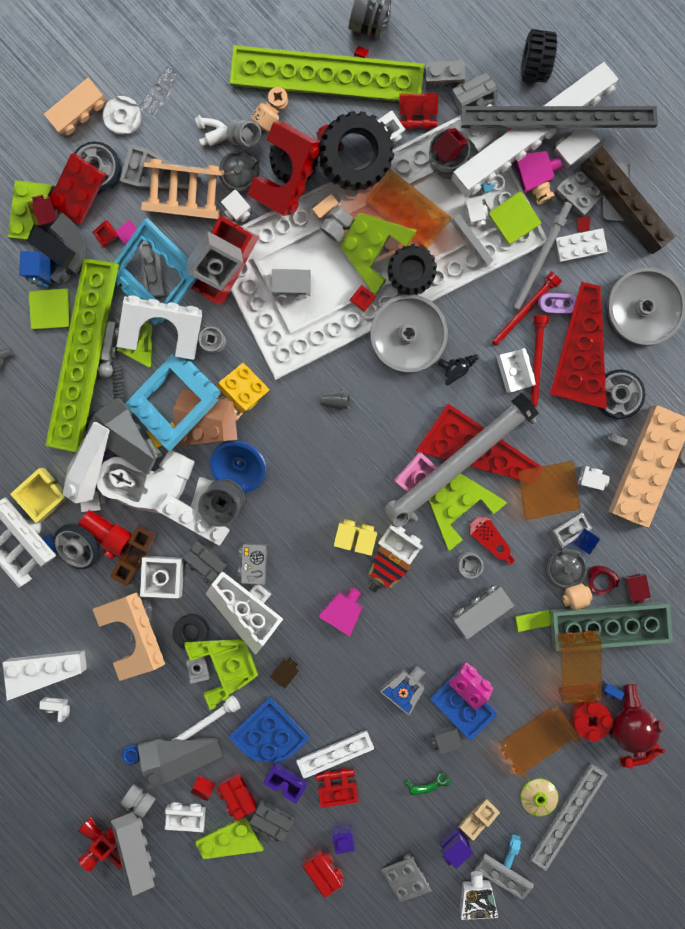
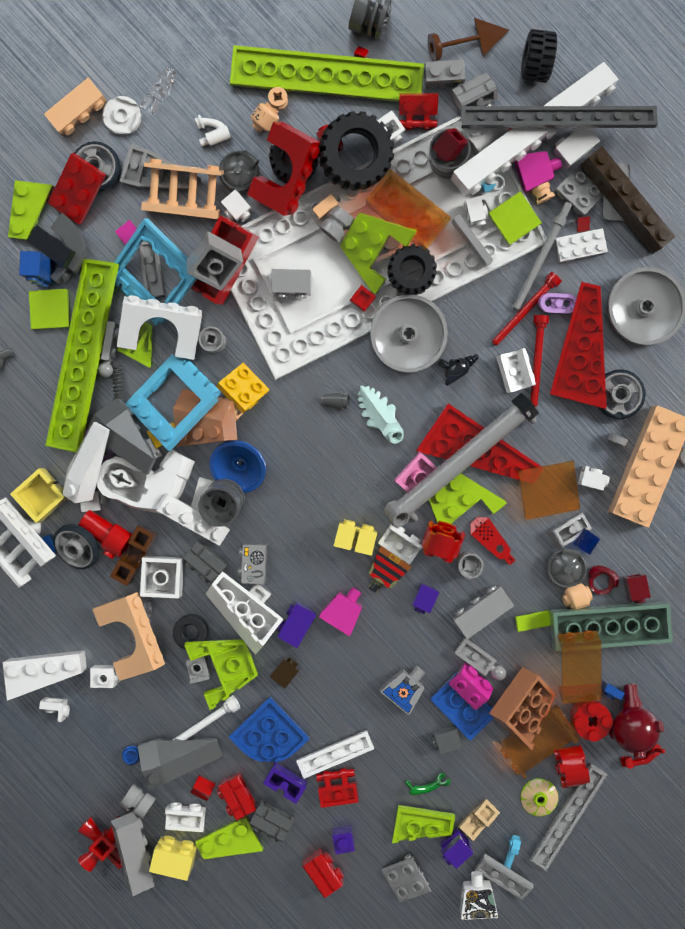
dark red brick [27,194,57,226] -> none
red tile [92,220,118,248] -> none
light grey wheel [226,120,261,147] -> none
none -> white brick [90,665,120,688]
none -> light yellow piece [149,836,197,881]
none -> dark purple brick [276,601,317,648]
none -> light aqua plant [358,386,404,444]
none -> lime wing [392,805,455,843]
none -> dark purple brick [412,583,439,614]
none -> red brick [421,521,465,563]
none -> reddish brown piece [427,18,509,61]
none -> light grey plate [454,637,506,681]
none -> nougat wedge [489,667,556,750]
none -> red brick [553,745,590,789]

